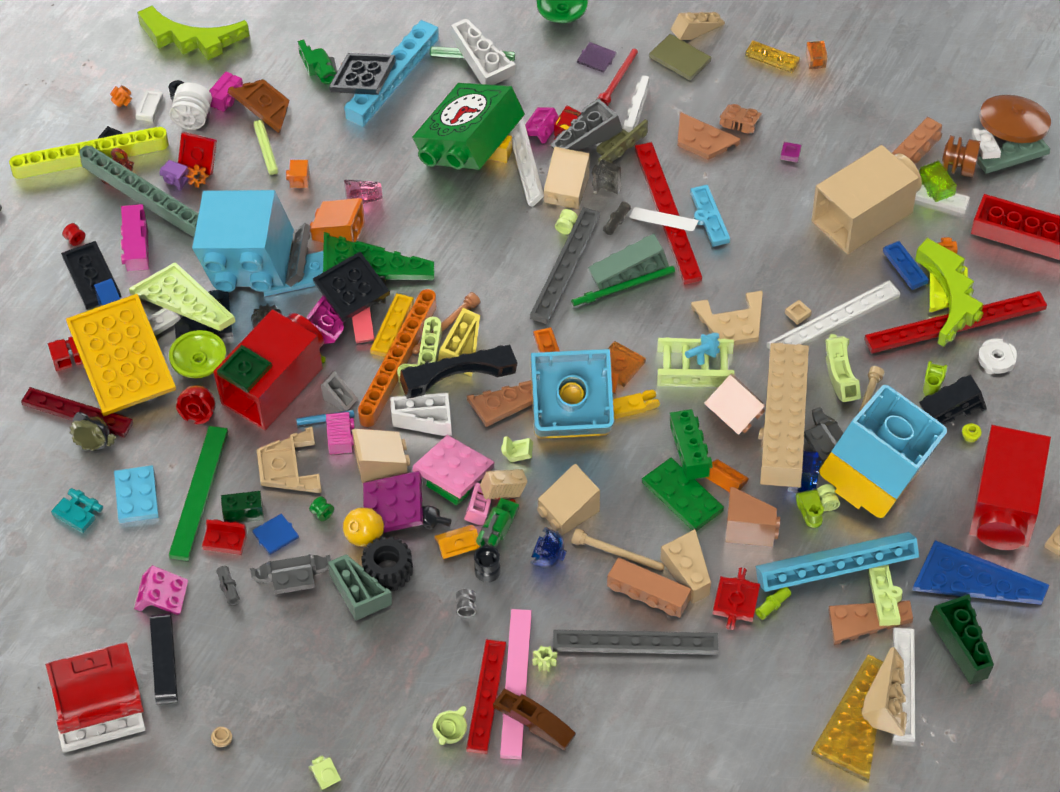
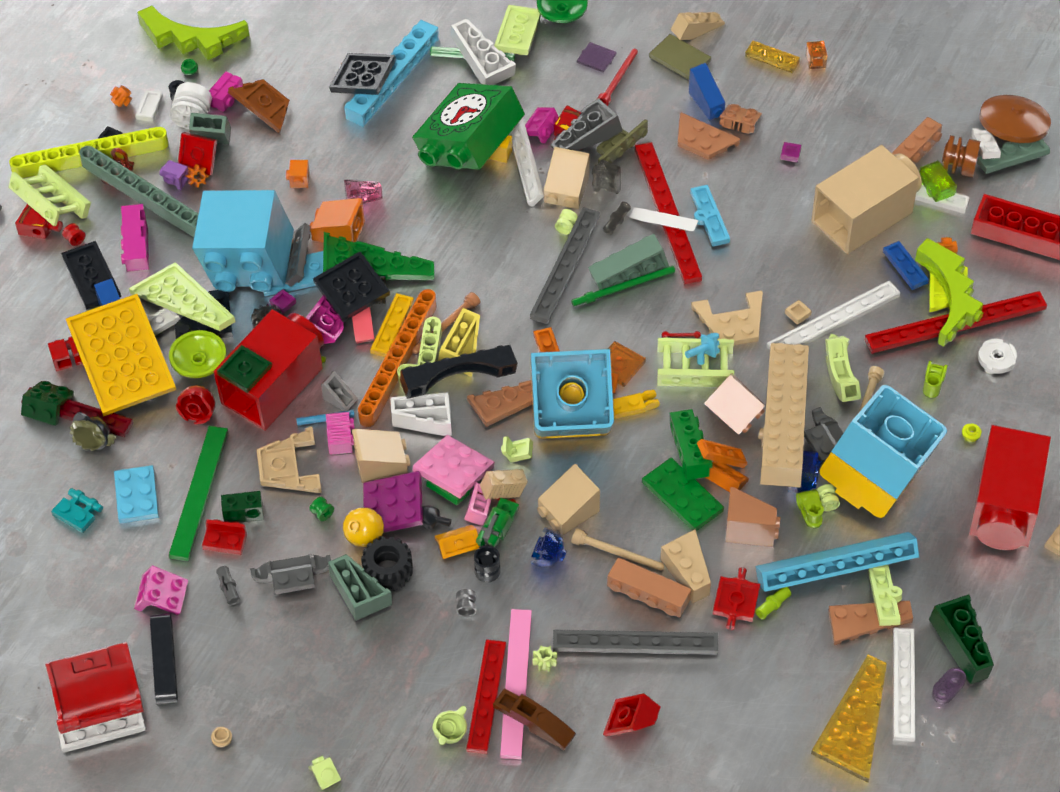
blue piece [252,513,299,555] -> none
yellowish green axle [254,120,278,175] -> none
green plate [297,39,337,84] -> none
white plate [623,75,649,133] -> none
tan wedge [862,647,907,736] -> none
blue wing [912,540,1049,605] -> none
black wedge [919,374,987,424] -> none
none -> yellowish green fence [8,164,91,226]
none -> red torso [15,204,63,239]
none -> dark green bracket [21,381,74,426]
none -> green plate [181,59,198,75]
none -> sand green brick [189,113,231,145]
none -> magenta plate [269,289,296,314]
none -> yellowish green plate [494,5,541,55]
none -> red slope [603,693,661,737]
none -> red hinge [662,331,701,338]
none -> blue slope [689,63,725,120]
none -> orange tile [697,439,748,468]
none -> clear purple plate [932,668,966,704]

